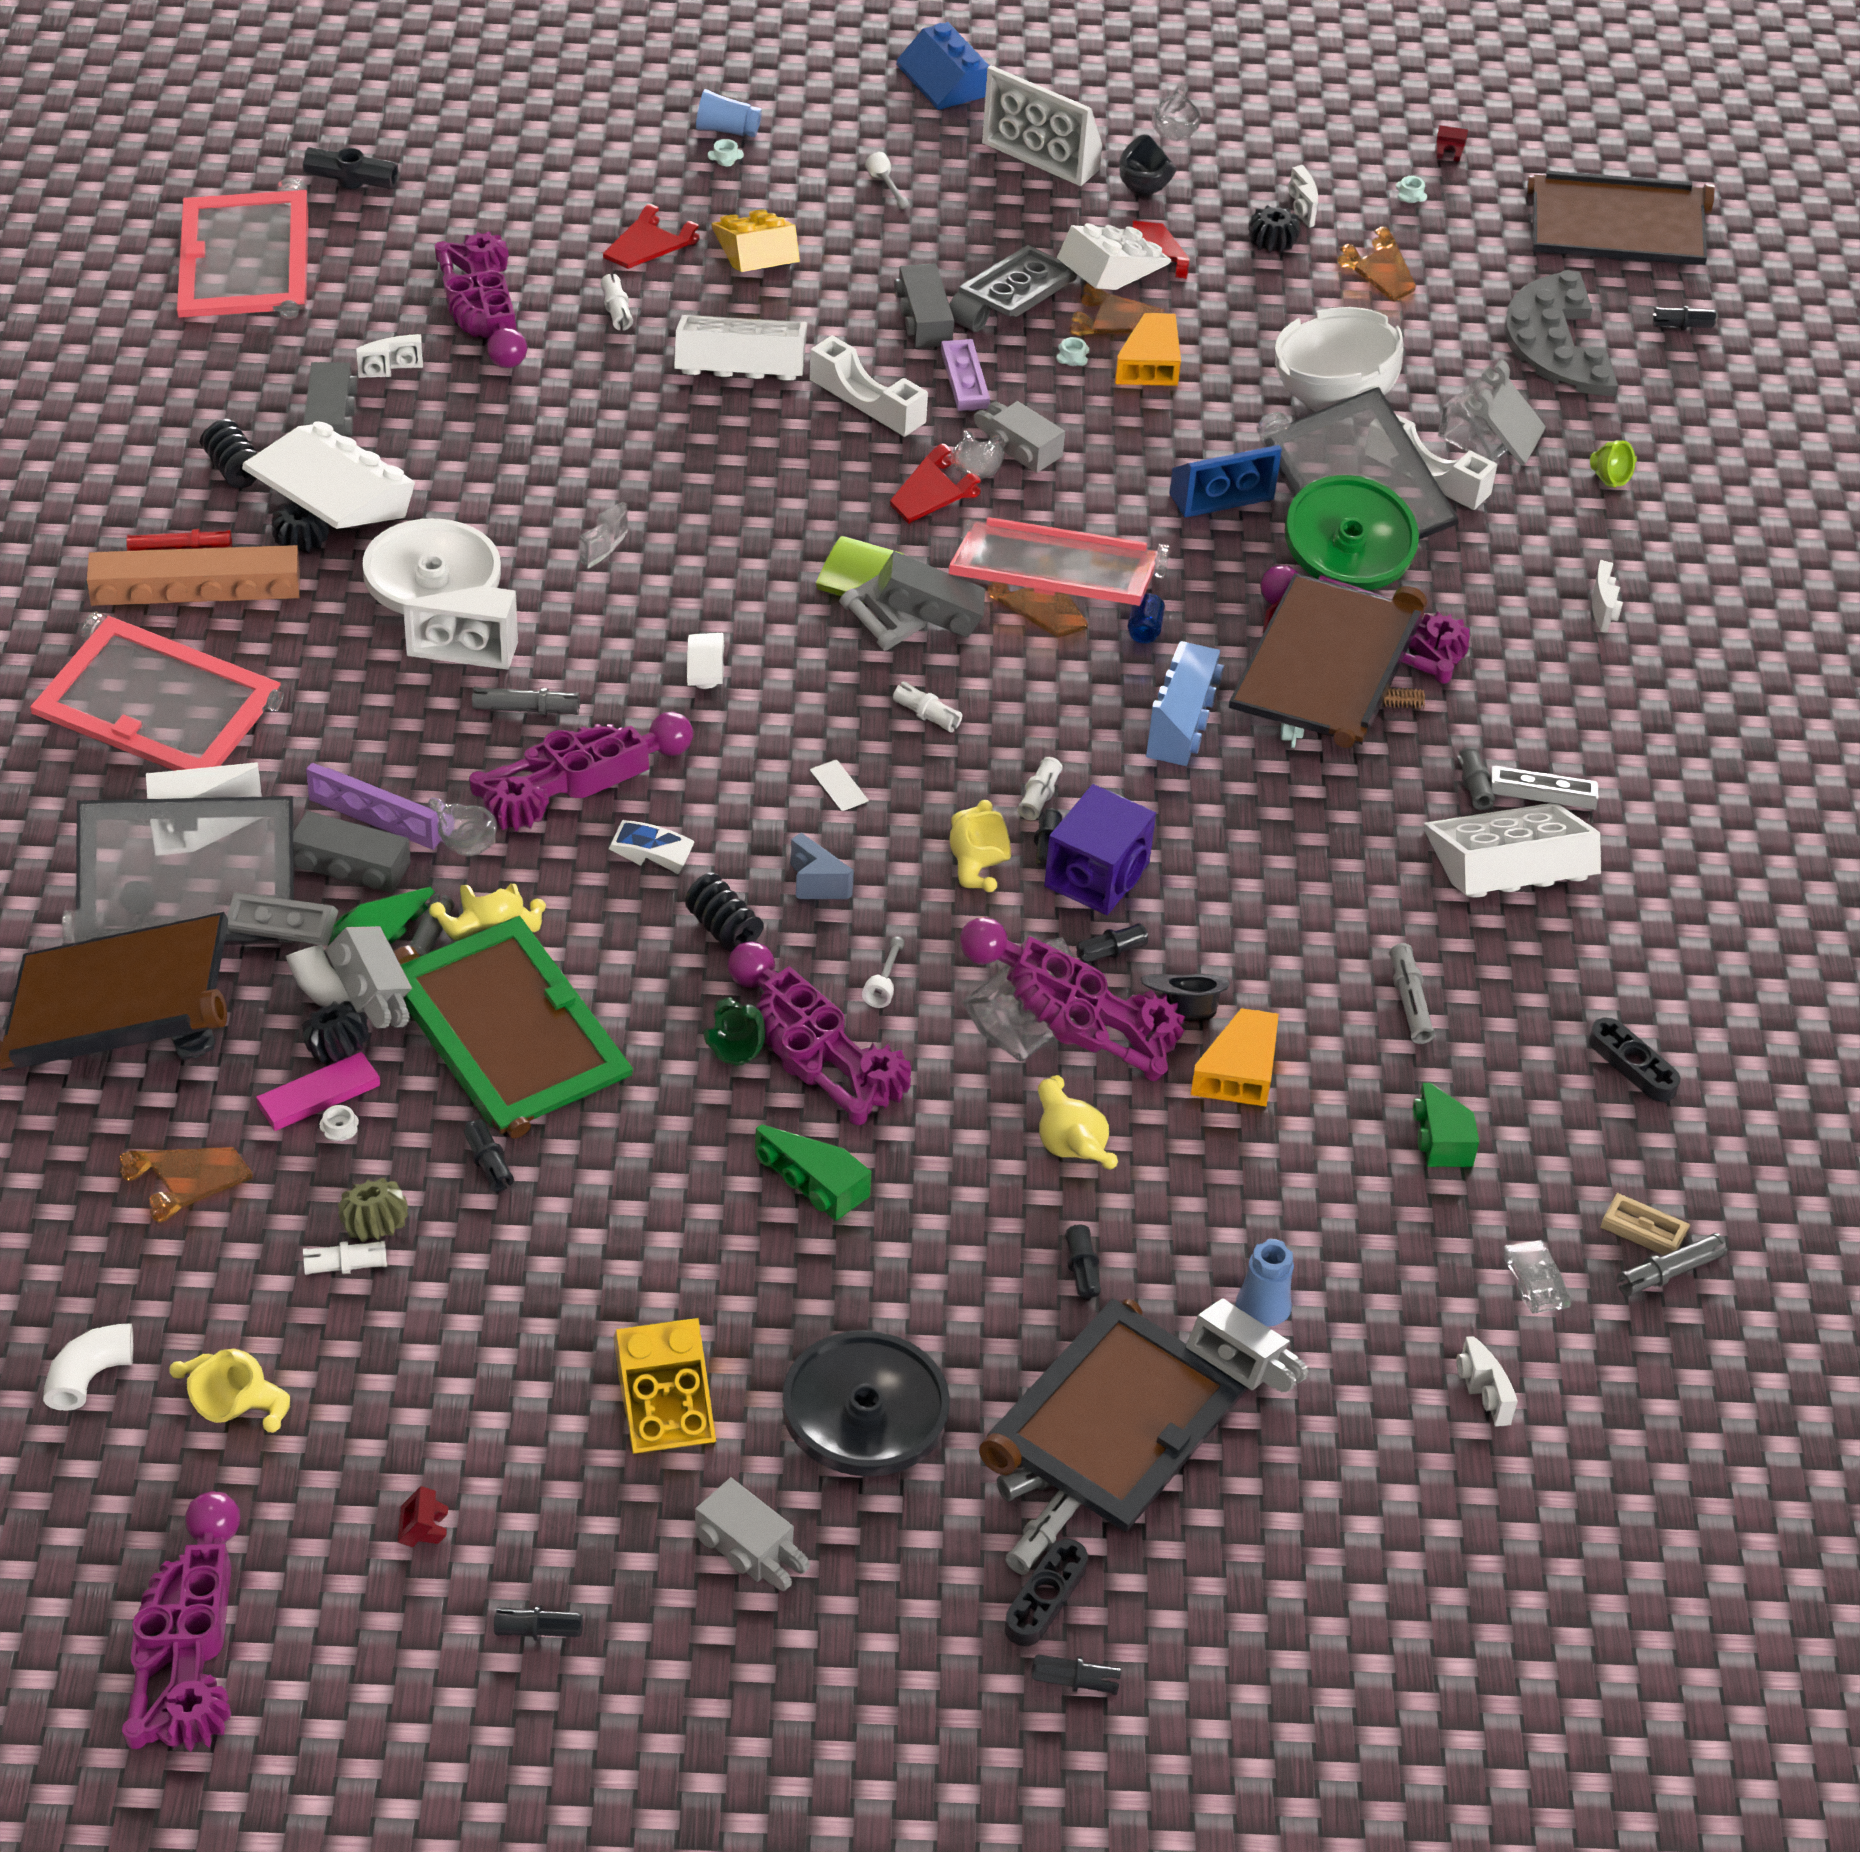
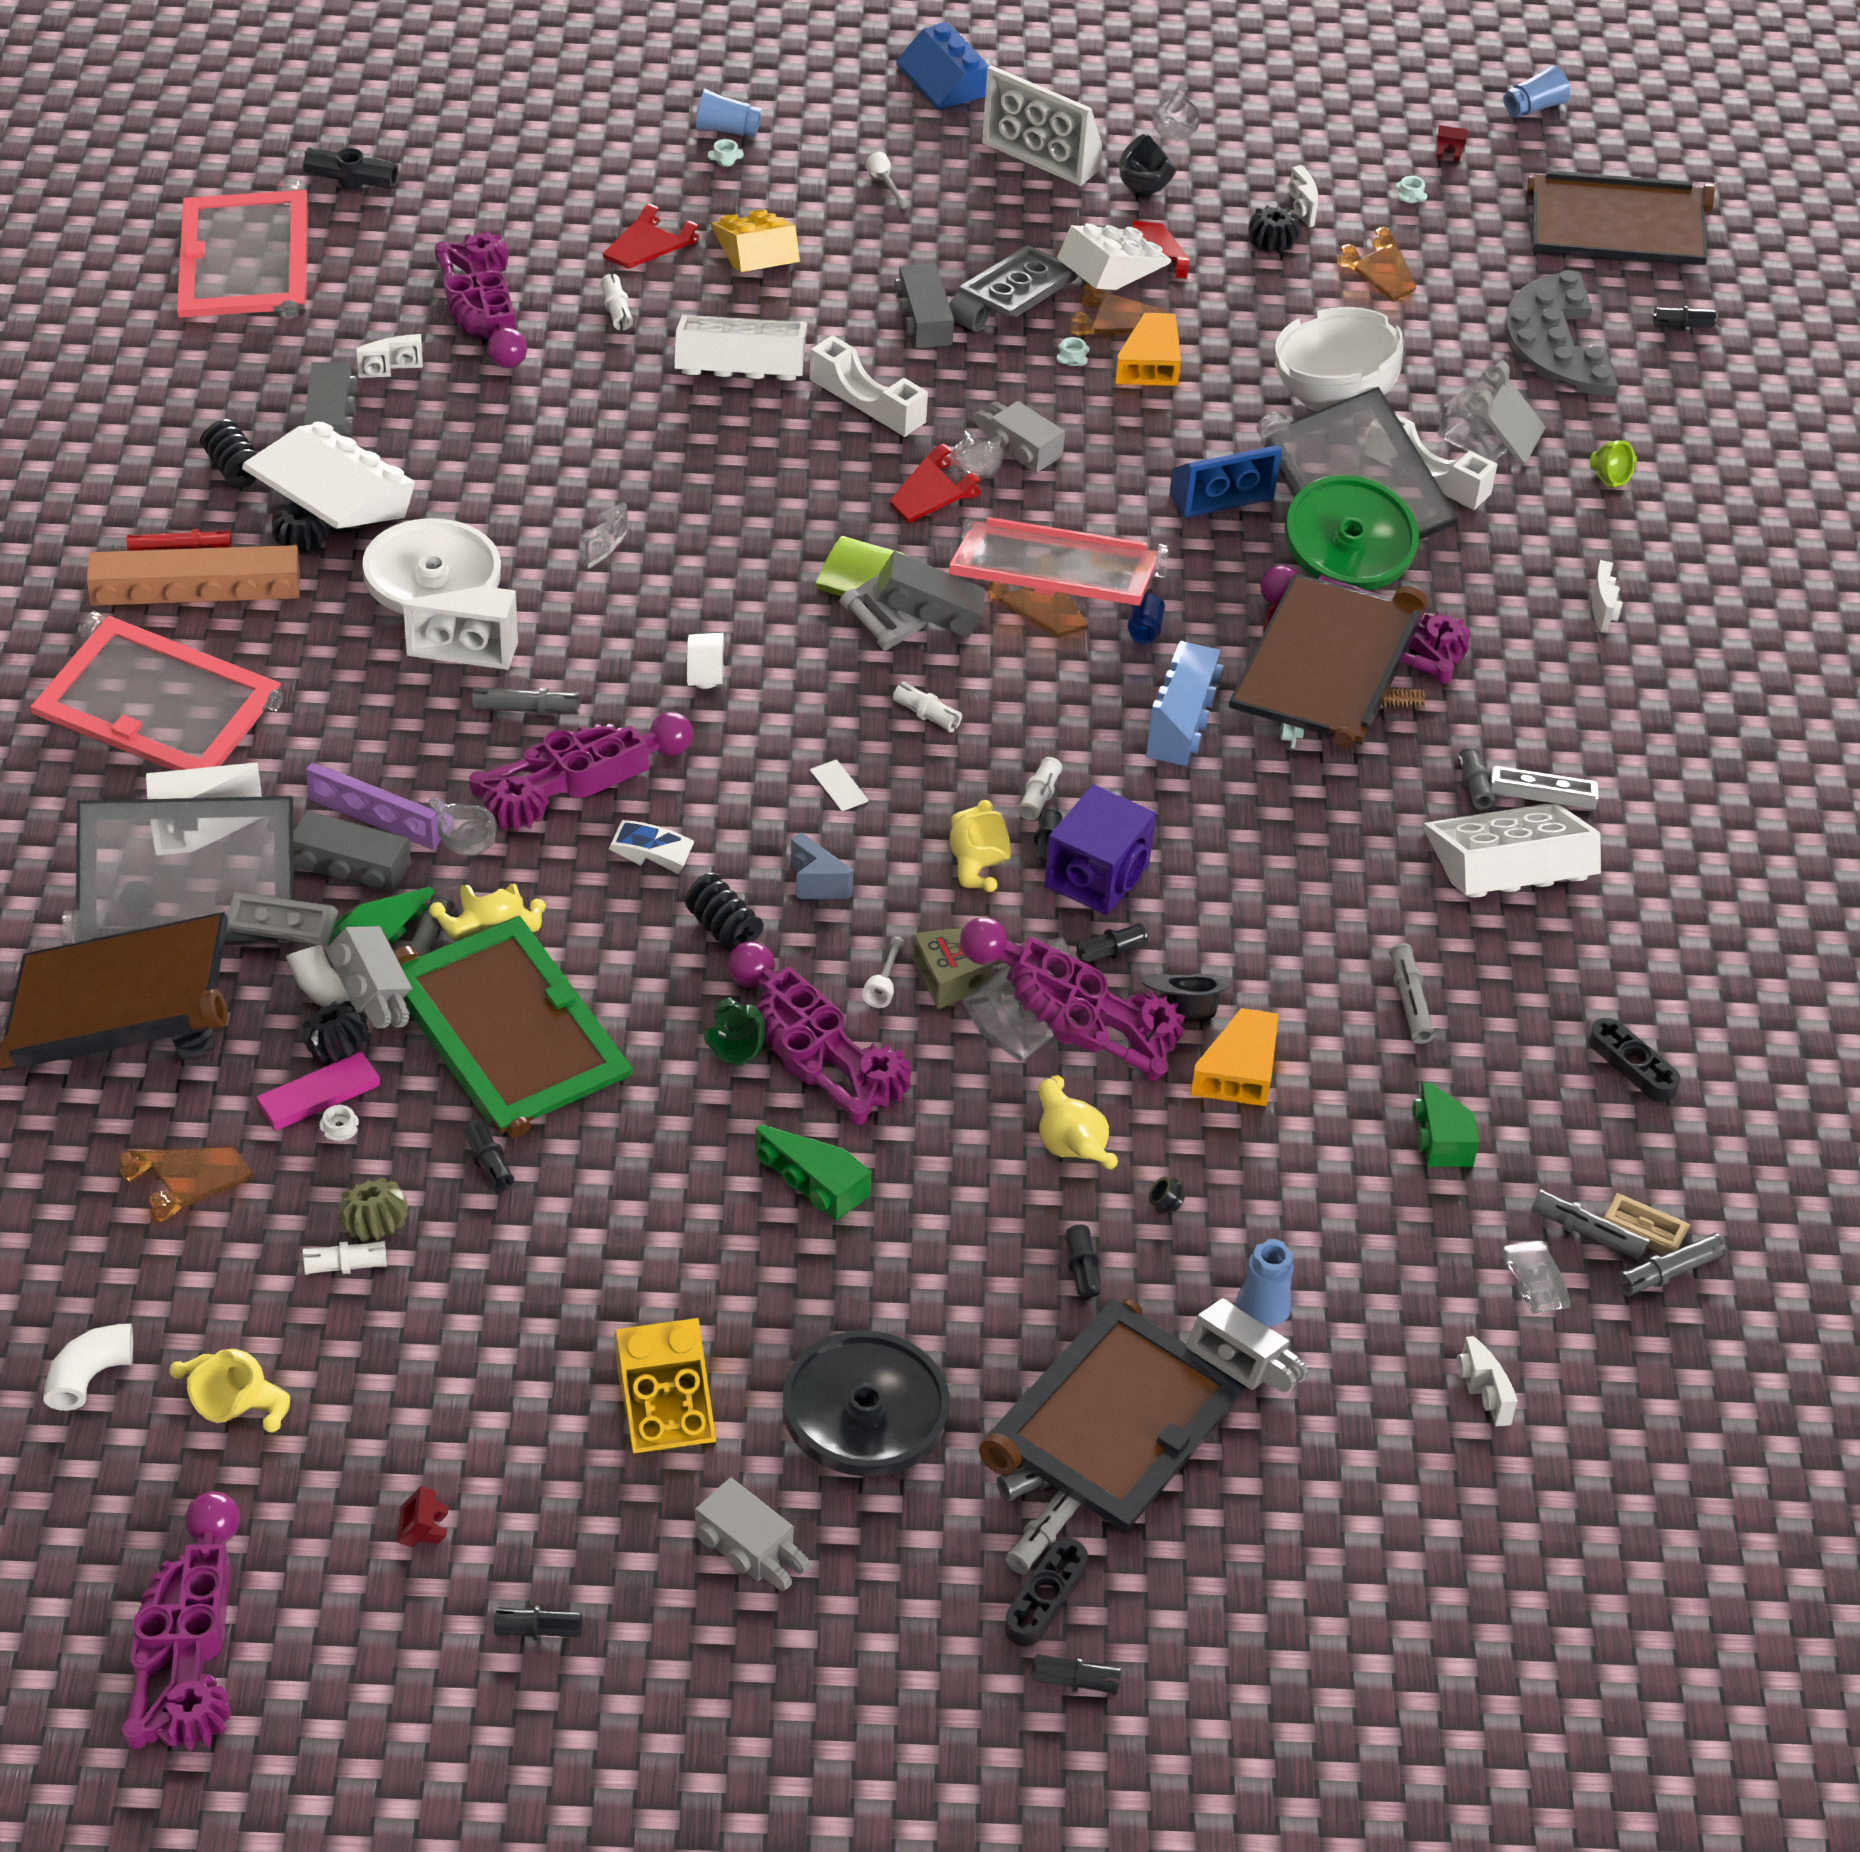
lavender plate [941,339,990,411] -> none
none -> olive torso [912,928,1003,1009]
none -> black plate [1149,1176,1185,1214]
none -> medium blue plant [1503,65,1570,118]
none -> dark grey pin [1531,1189,1650,1263]

